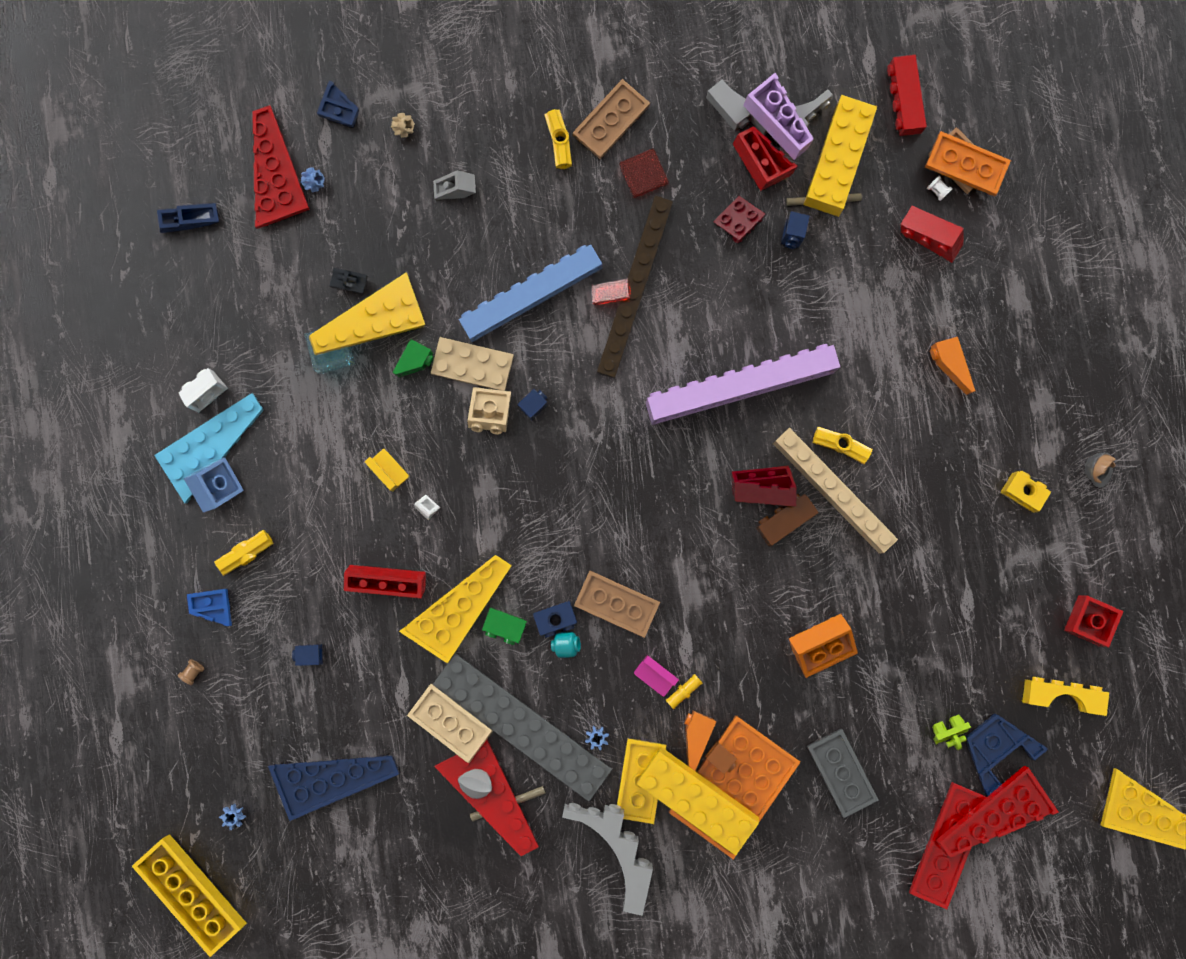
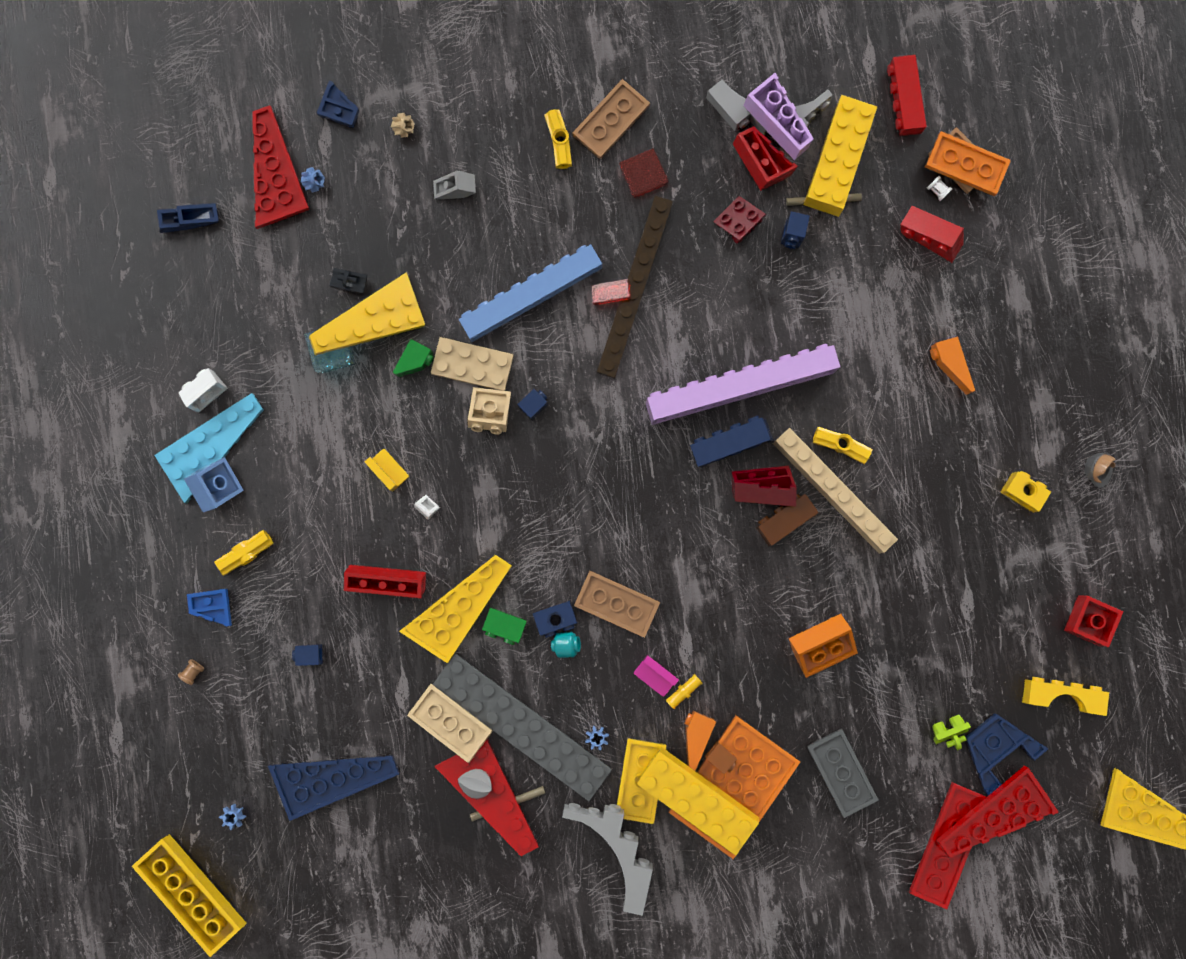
none -> dark blue wedge [690,416,774,467]

